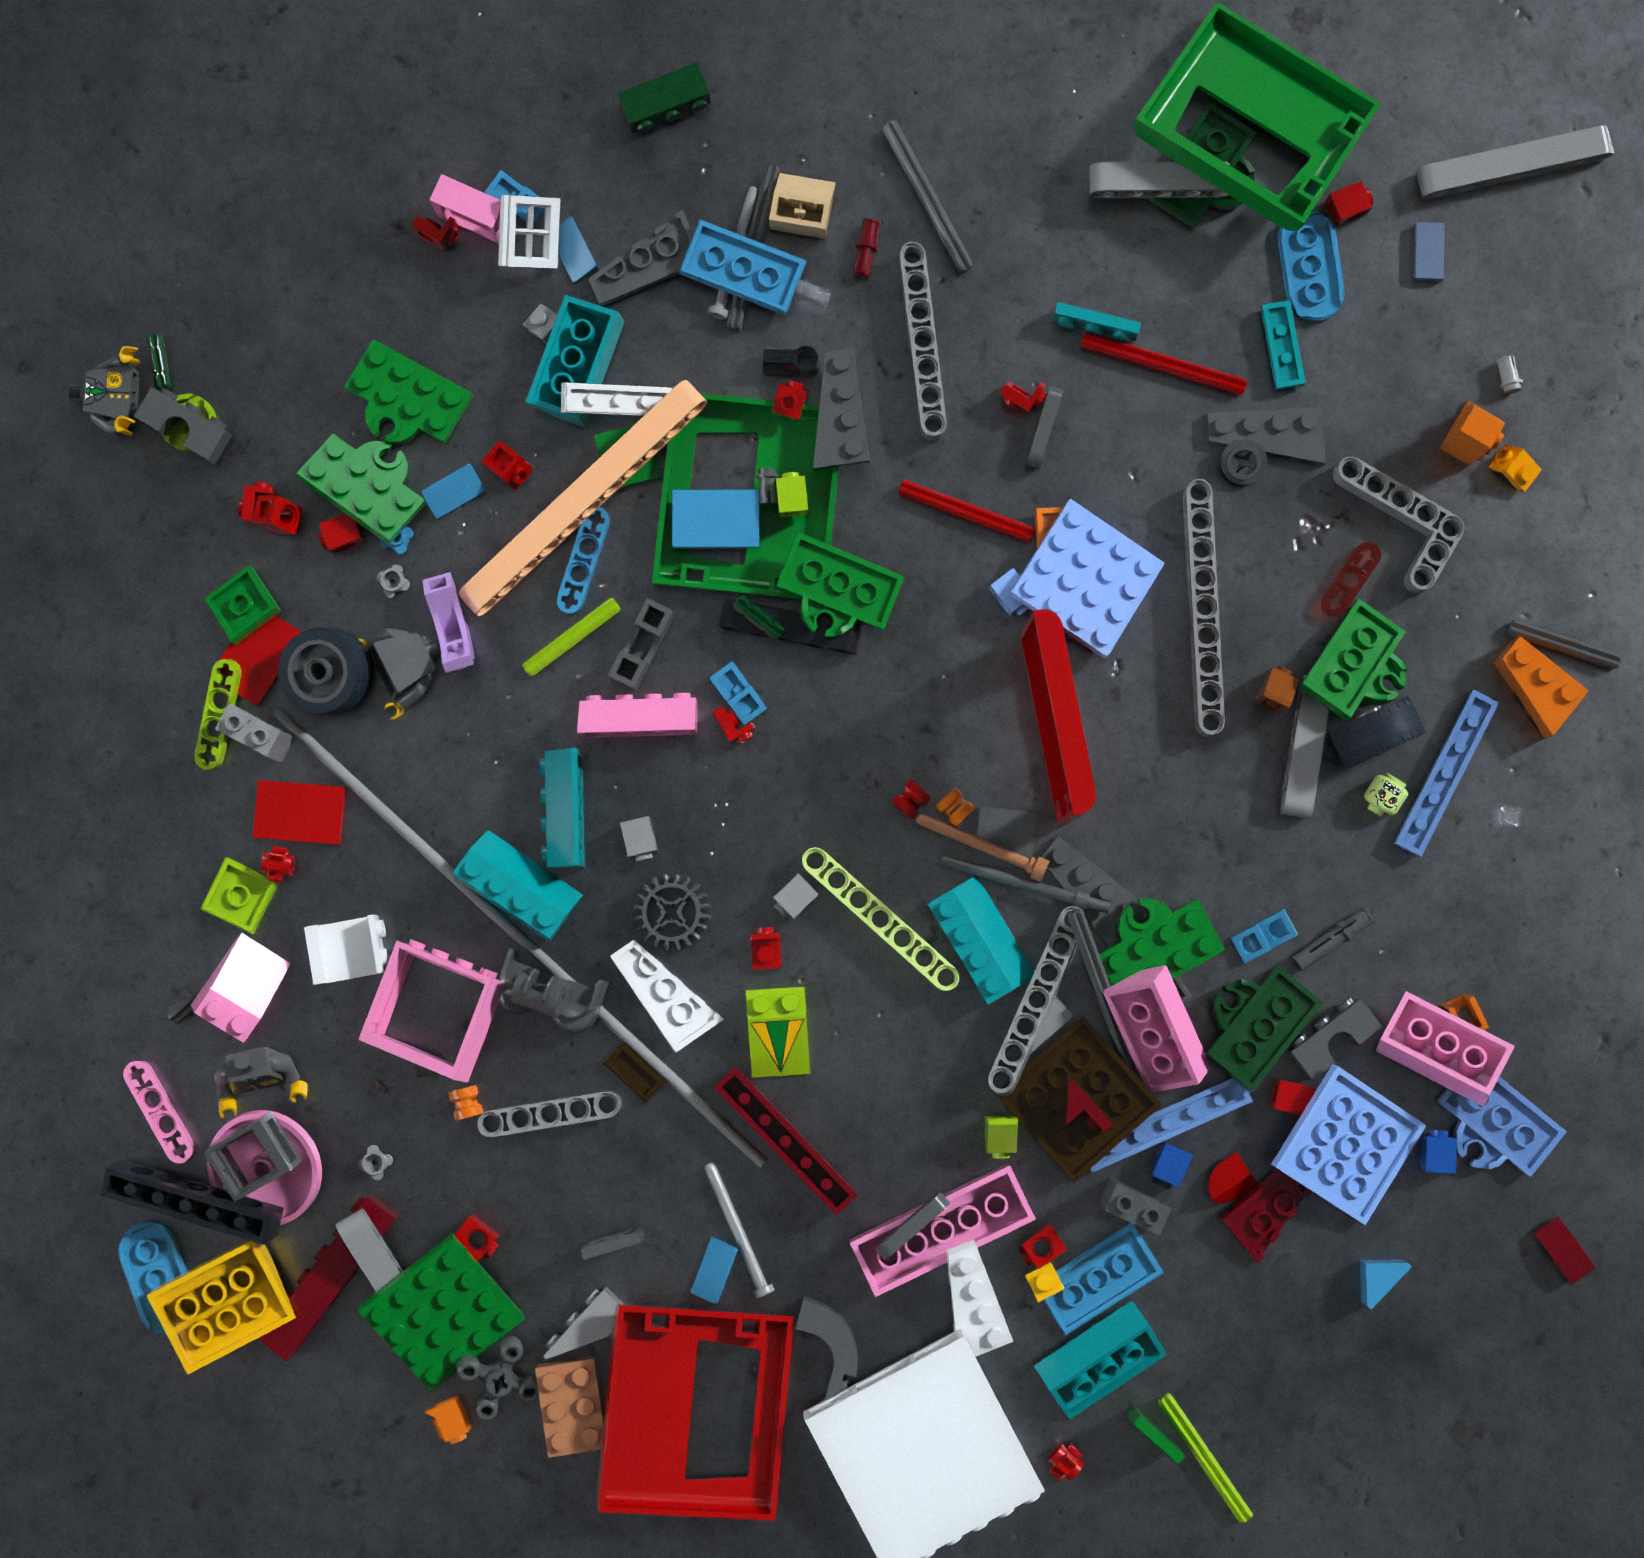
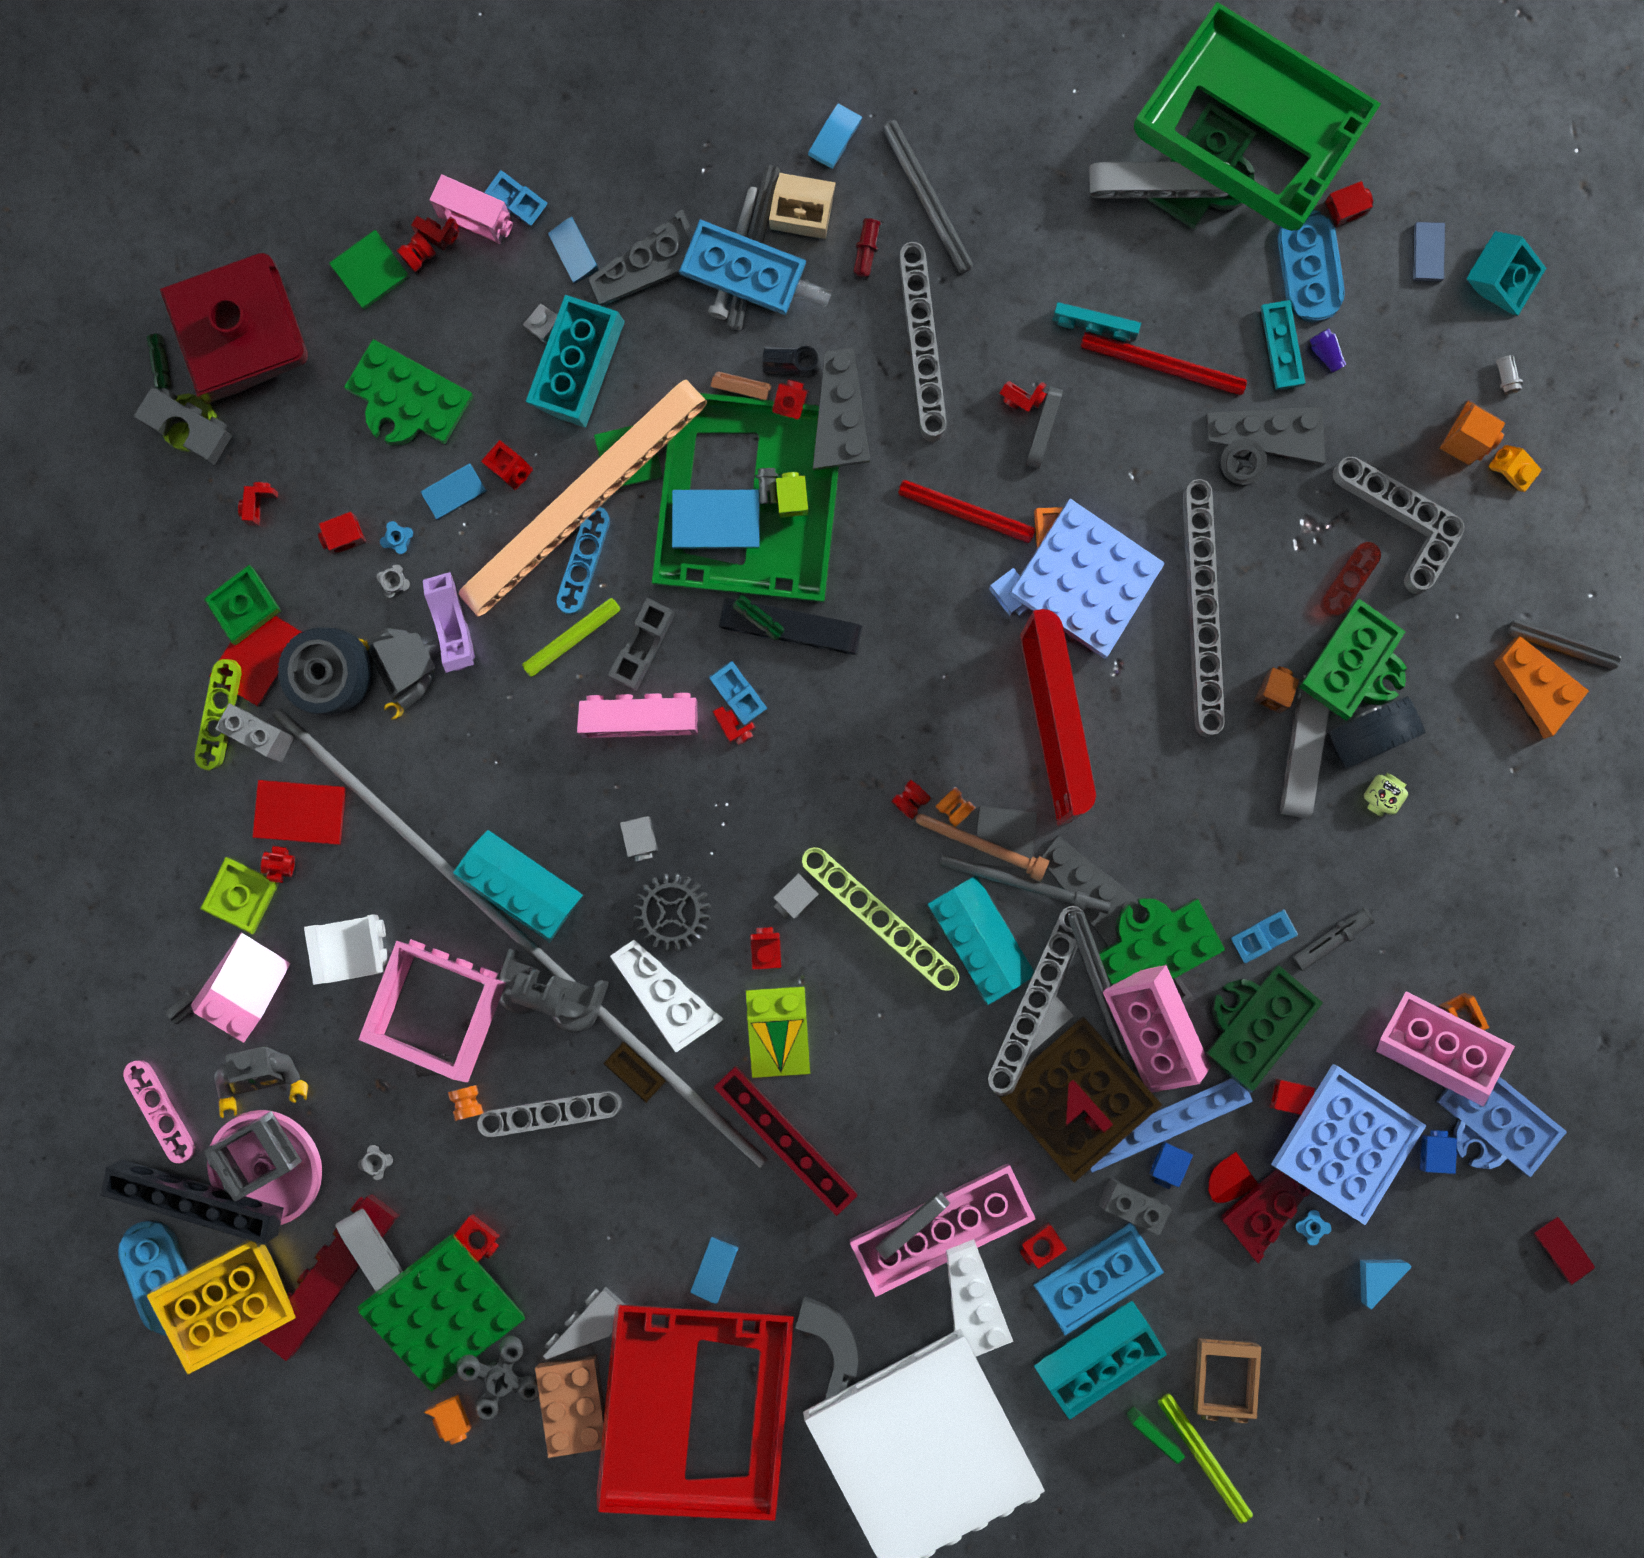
dark grey torso [69,346,140,436] -> none
red brick [251,495,302,535] -> none
plate [296,434,425,545] -> none
white piece [498,195,560,268] -> none
teal slope [540,748,585,869] -> none
white tile [561,383,672,416] -> none
dark grey tile [581,1227,645,1260] -> none
dark green brick [618,62,711,133] -> none
light grey bar [705,1163,774,1298] -> none
green plate [775,532,905,638] -> none
lime slope [984,1115,1018,1158] -> none
yellow plate [1025,1262,1065,1302] -> none
red gear [1047,1443,1084,1481] -> none
dark grey arch [1287,998,1383,1080] -> none
medium blue plate [1393,689,1499,857] -> none
light grey beam [1416,125,1614,199] -> none
clear piece [1500,805,1522,827] -> none
none -> dark red piece [160,253,308,404]
none -> green tile [329,230,410,310]
none -> red wheel [396,232,437,272]
none -> nougat tile [711,371,772,400]
none -> dark azure slope [808,103,863,169]
none -> medium nougat window [1193,1338,1261,1423]
none -> dark azure plate [1296,1210,1331,1245]
none -> dark purple cone [1309,328,1346,373]
none -> teal slope [1466,231,1547,316]

